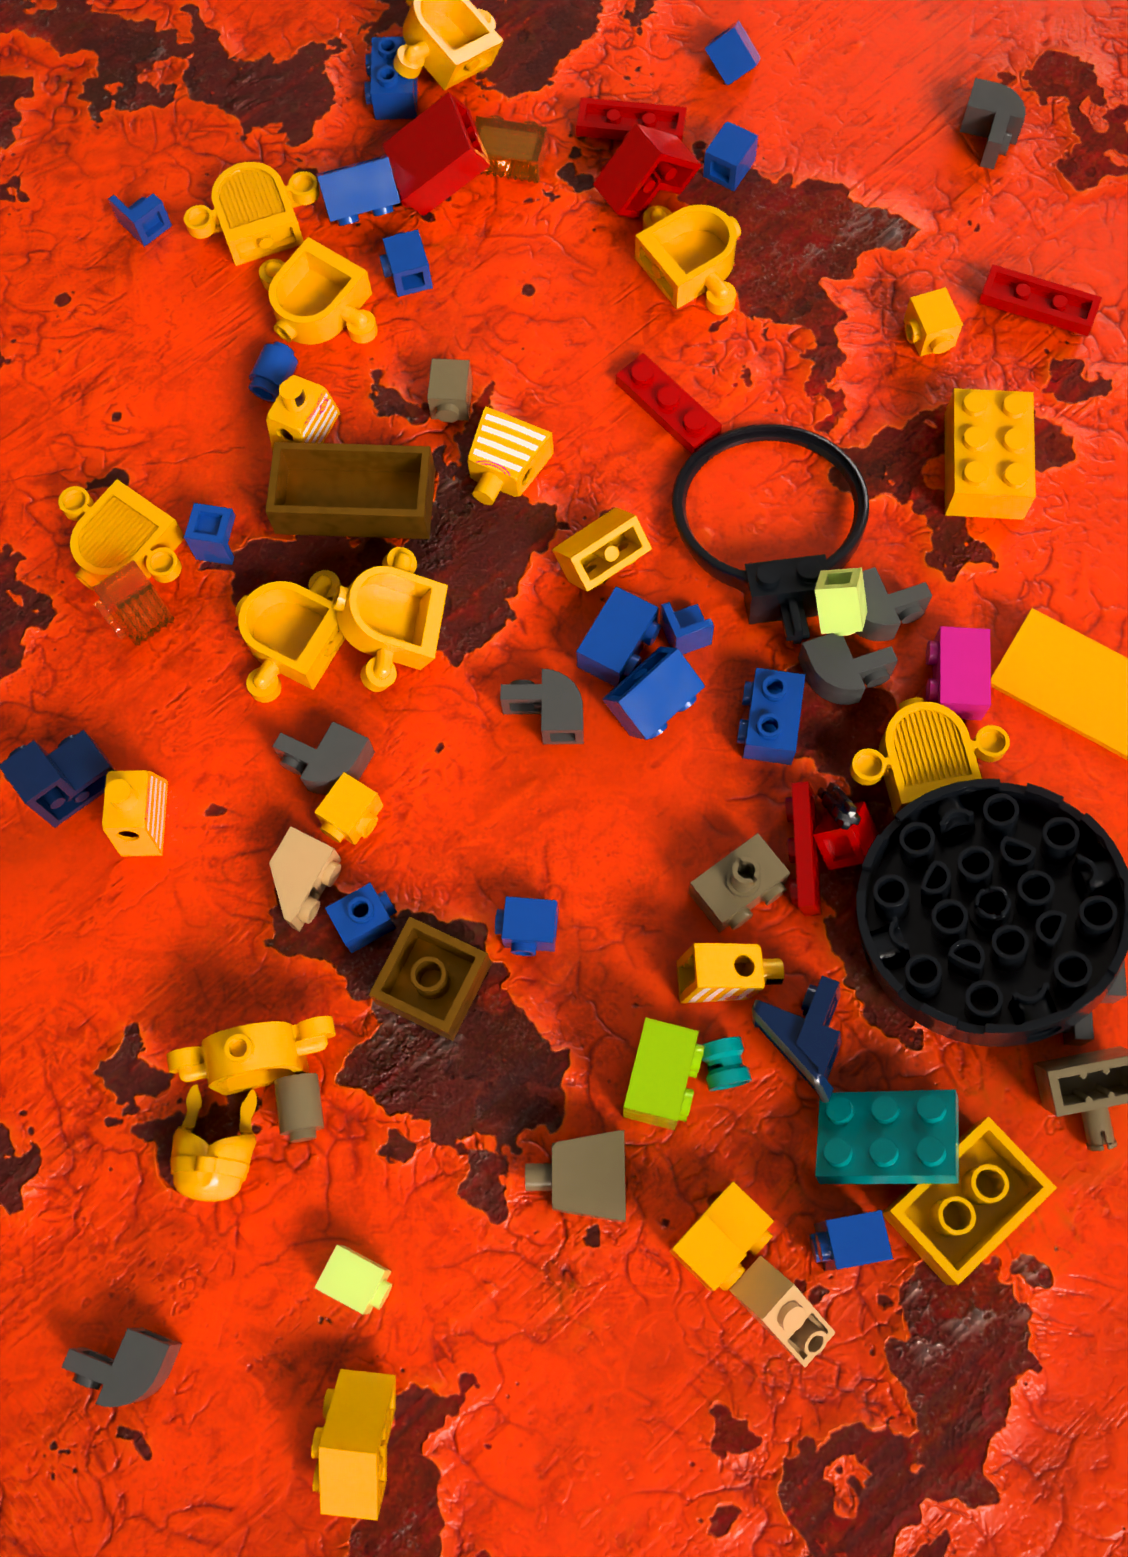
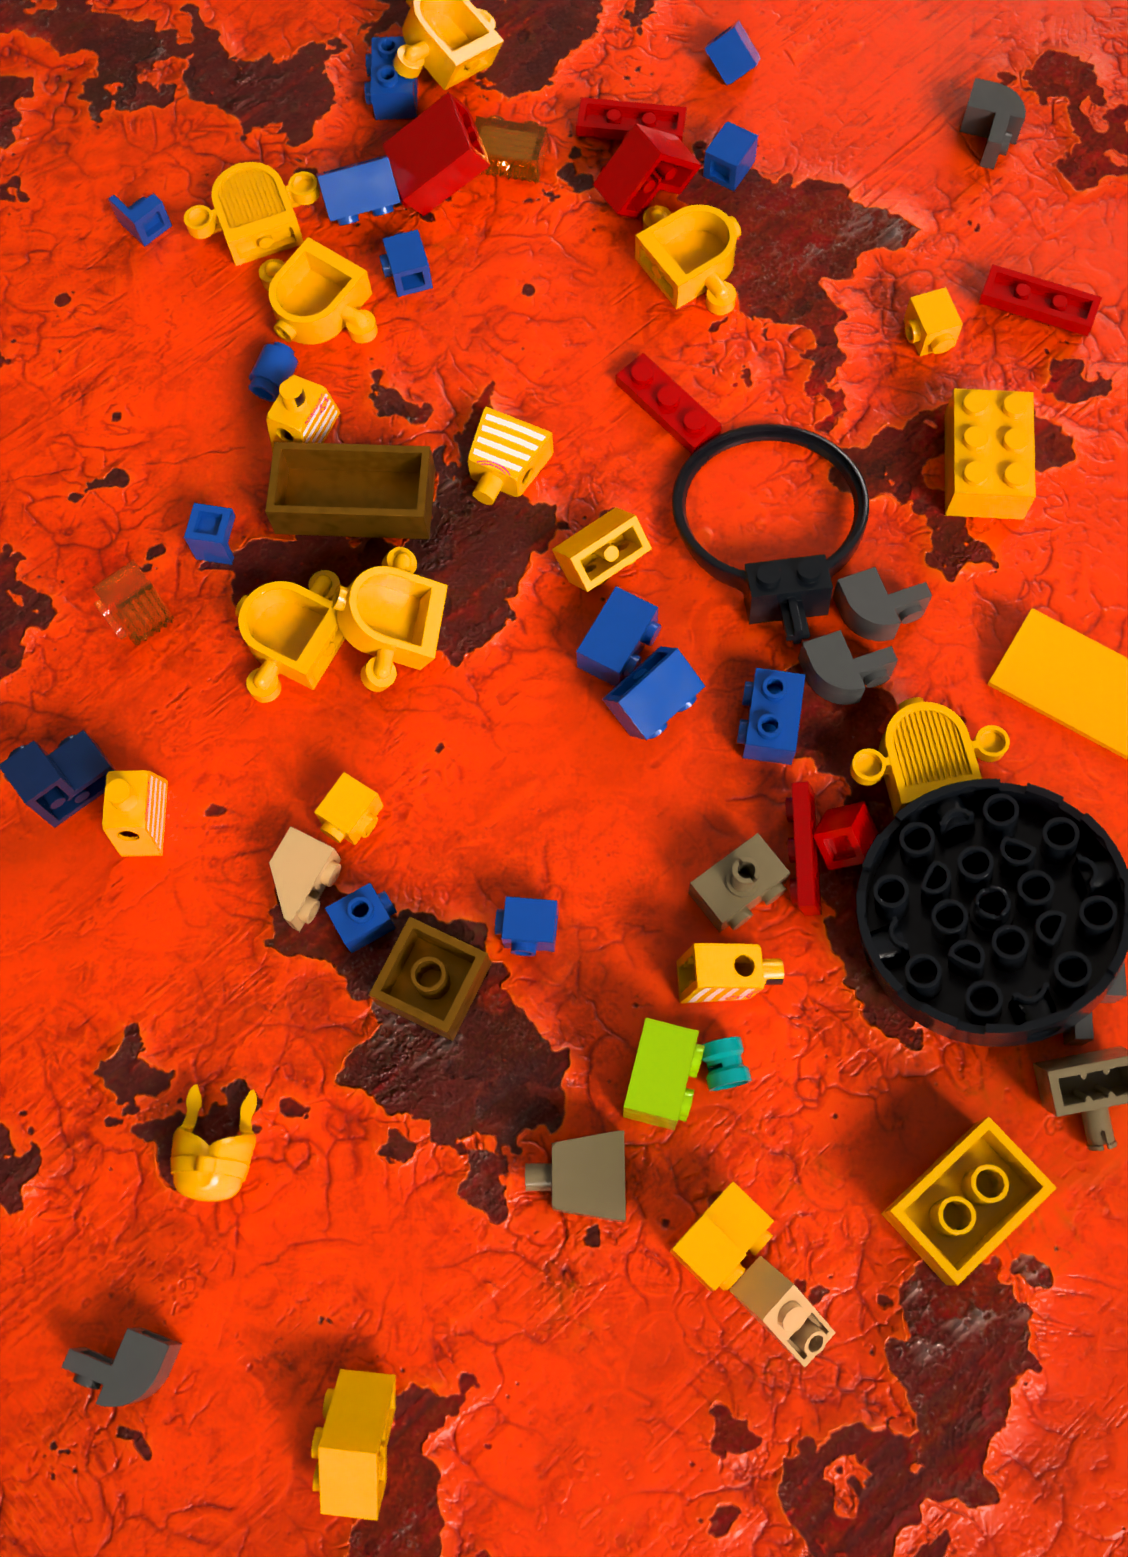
yellow piece [58,479,184,592] -> none
yellow piece [166,1016,336,1096] -> none
dark grey brick [272,722,375,795] -> none
dark tan brick [274,1073,324,1143] -> none
yellowish green brick [314,1245,392,1315] -> none
dark tan brick [427,359,473,422] -> none
dark grey brick [500,669,584,744] -> none
blue panel [660,602,714,654] -> none
dark blue piece [752,976,842,1103] -> none
blue brick [809,1210,893,1271] -> none
yellowish green brick [815,567,868,636] -> none
teal plate [815,1089,959,1184] -> none
black axle [818,782,861,830] -> none
dark pink brick [926,626,991,720] -> none

